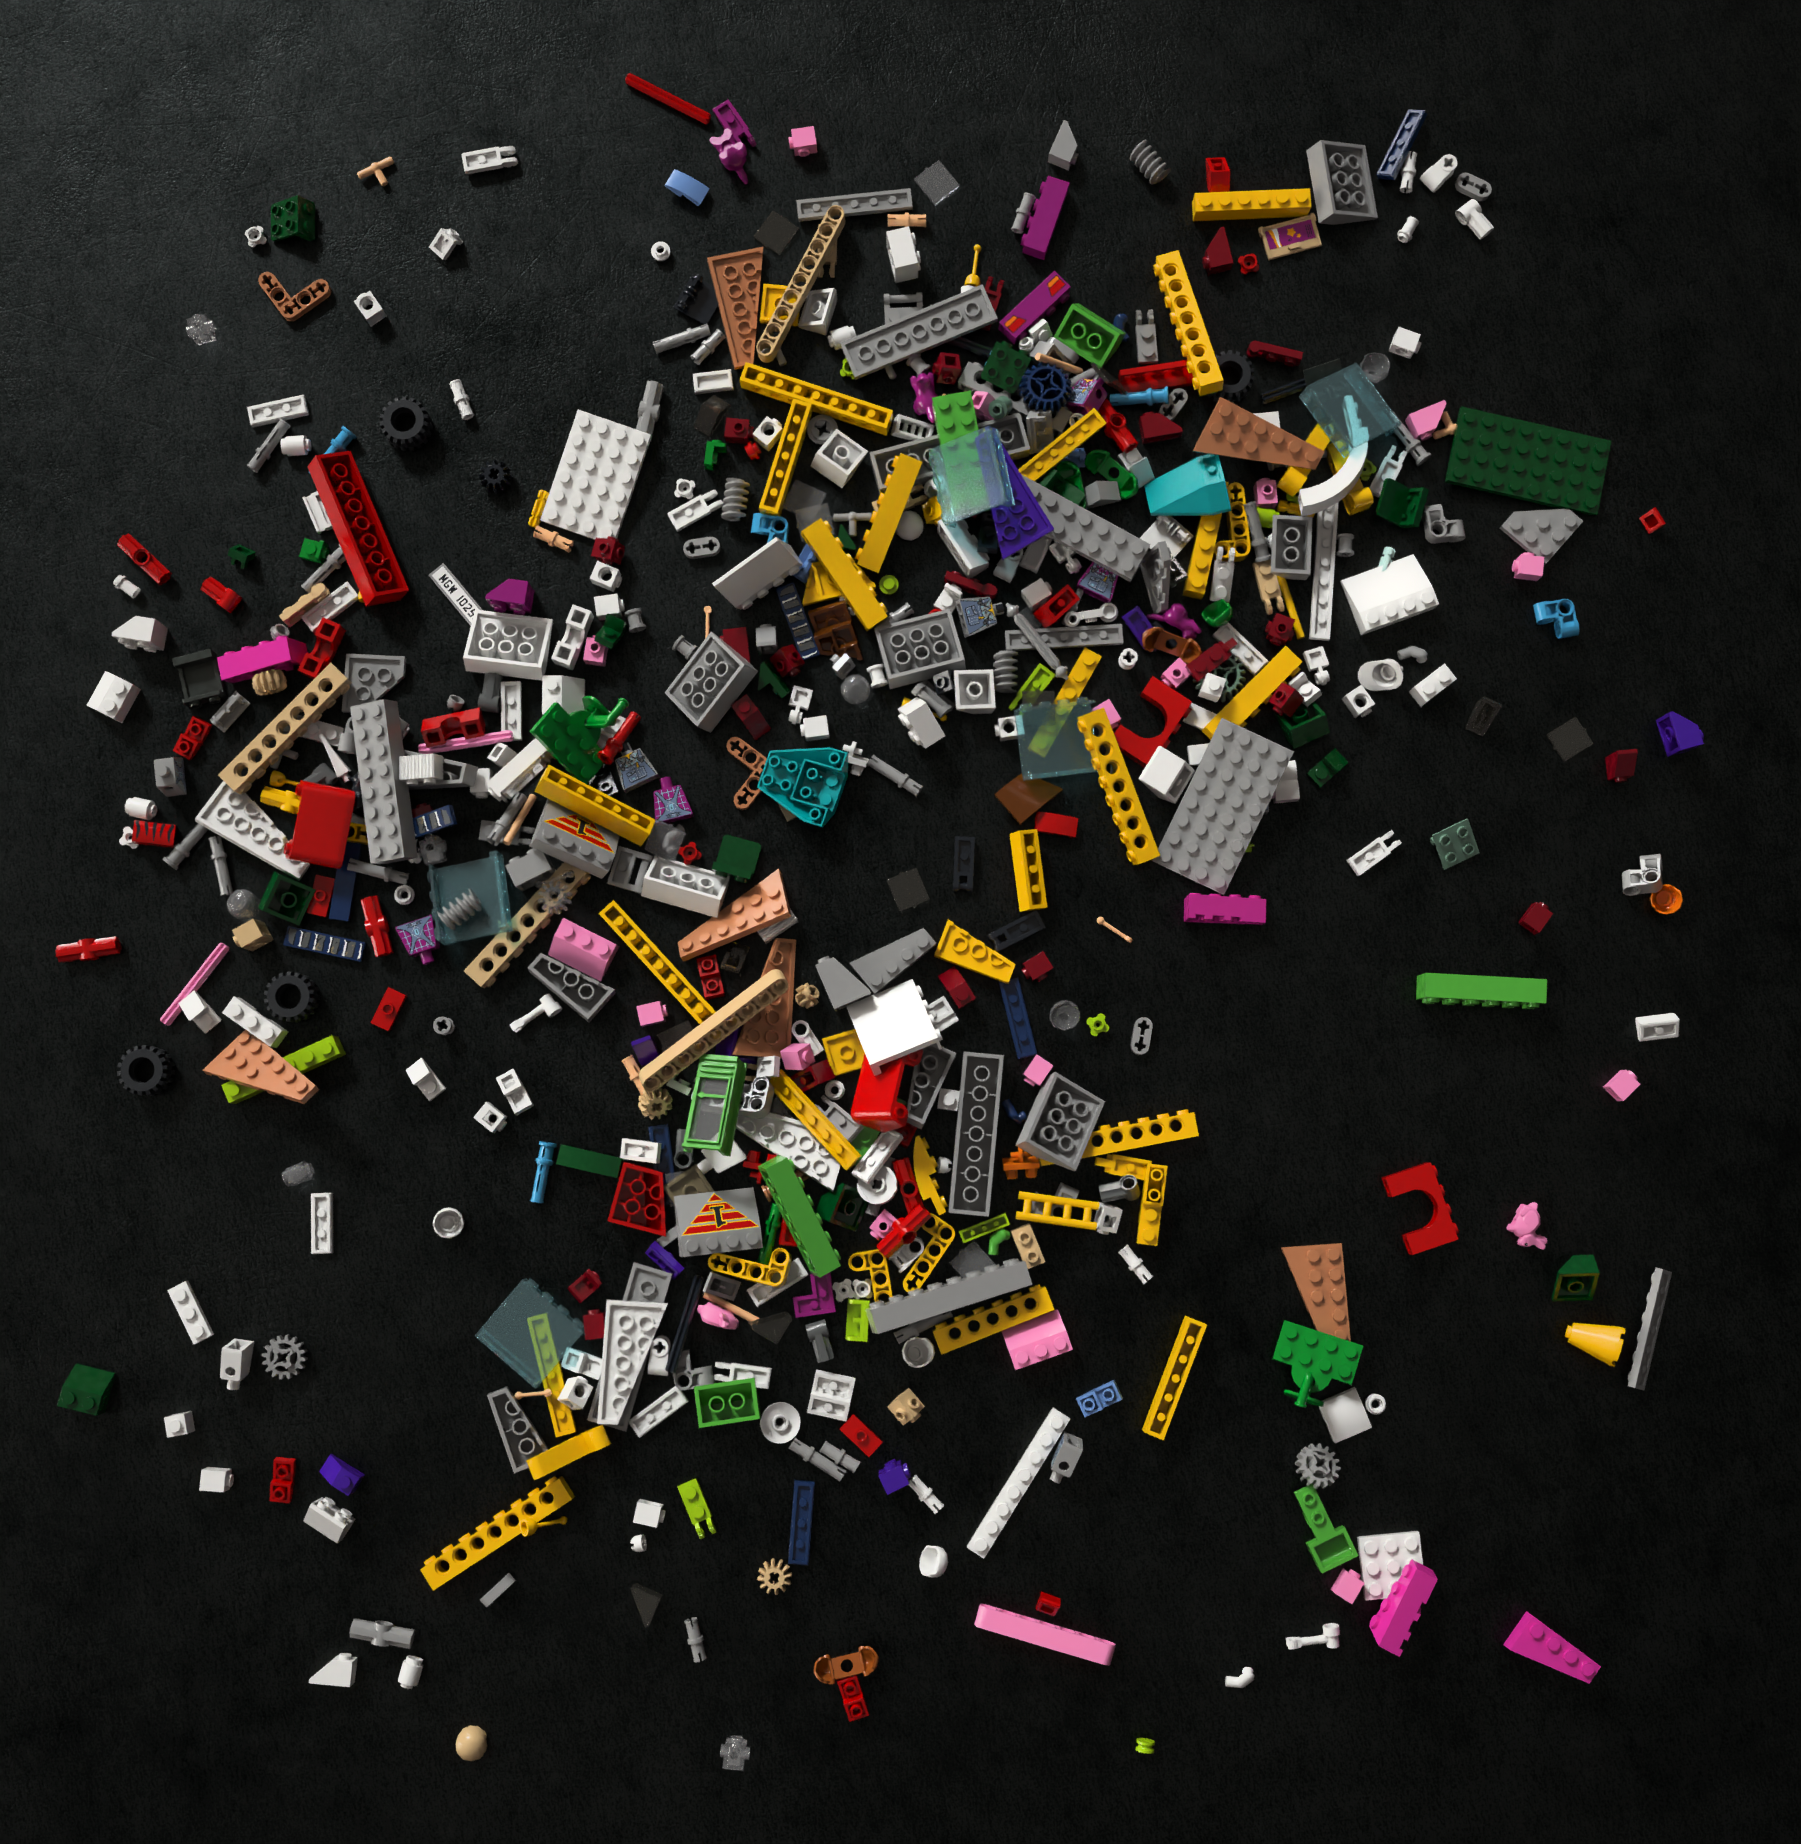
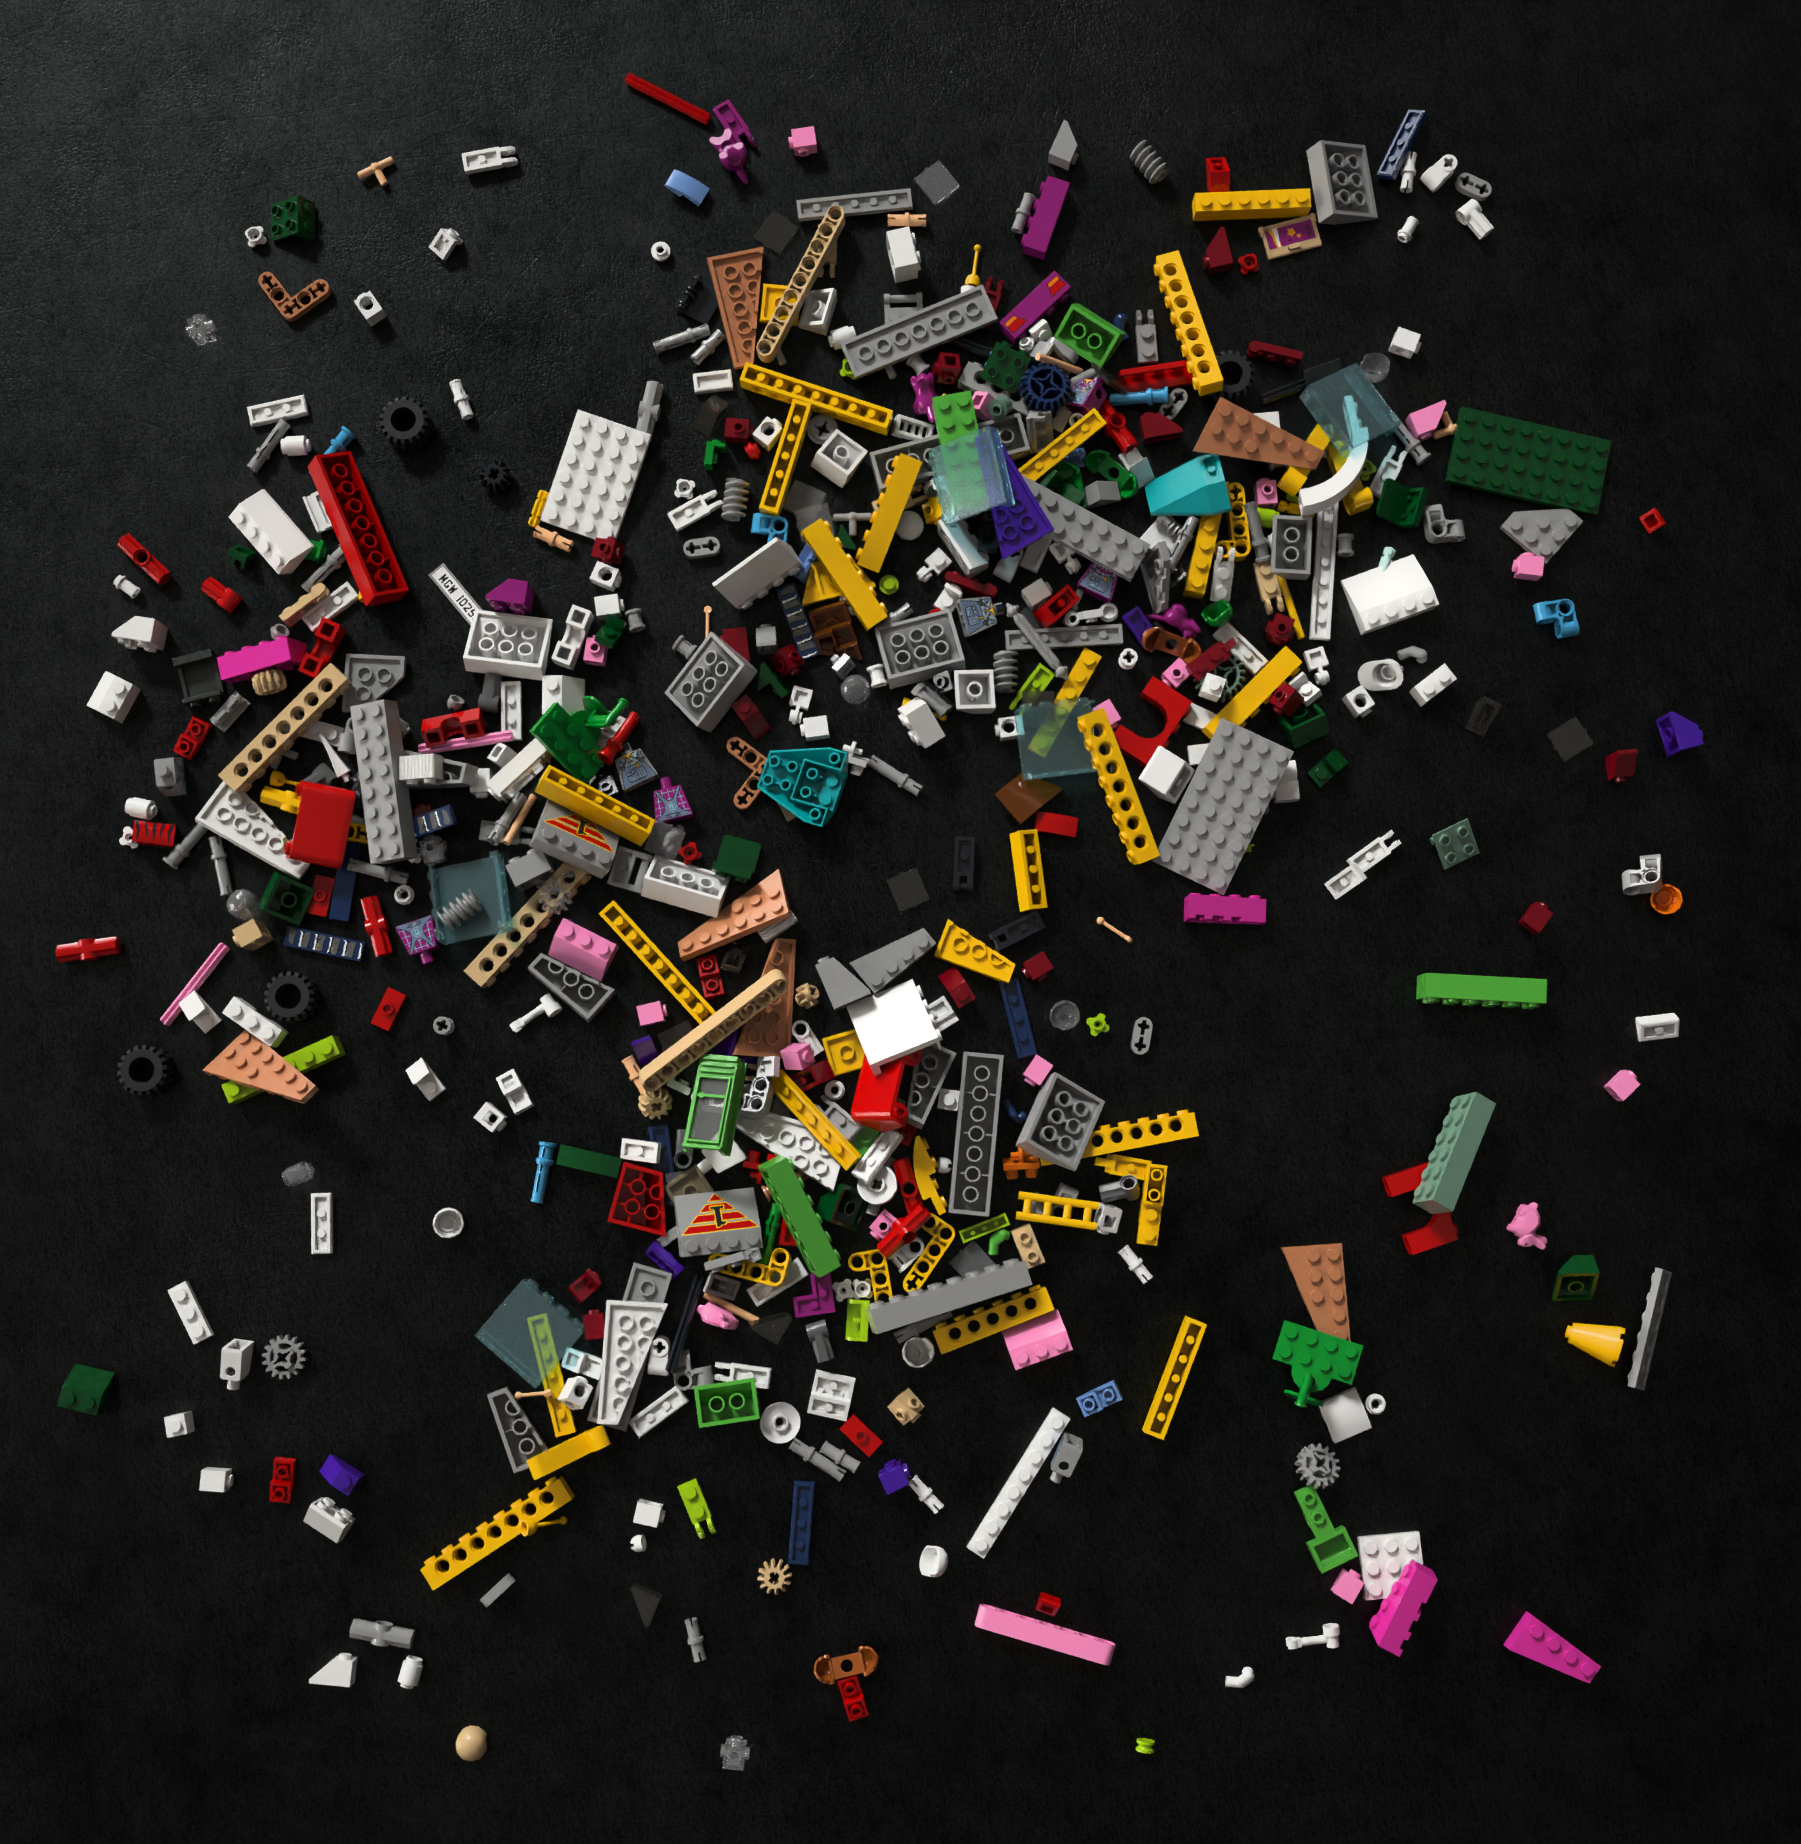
none -> white slope [229,489,314,574]
none -> light grey hinge [704,1247,762,1274]
none -> white plate [916,548,952,583]
none -> light grey pin [1170,516,1199,572]
none -> white slope [1324,862,1367,899]
none -> sand green brick [1412,1092,1496,1214]

